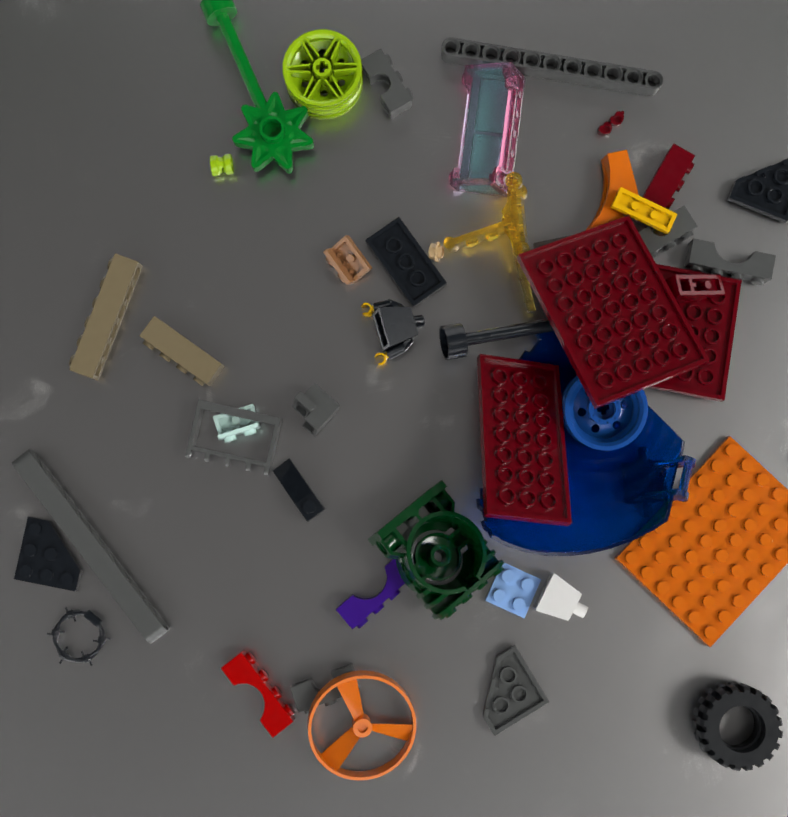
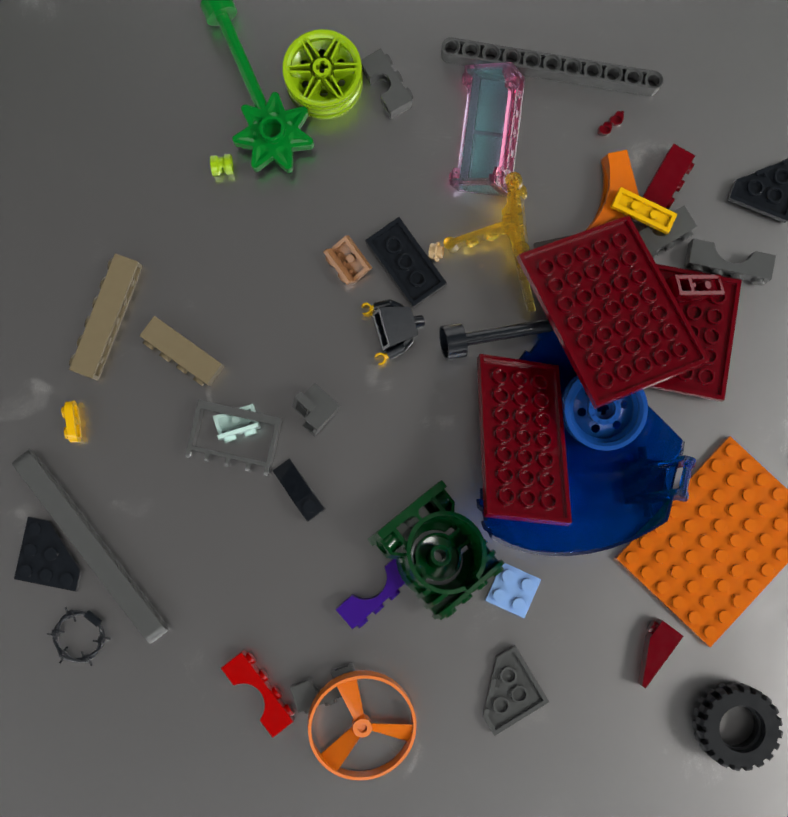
white torso [533,572,588,621] -> none
none -> yellow plate [61,400,81,443]
none -> dark red slope [638,619,684,689]

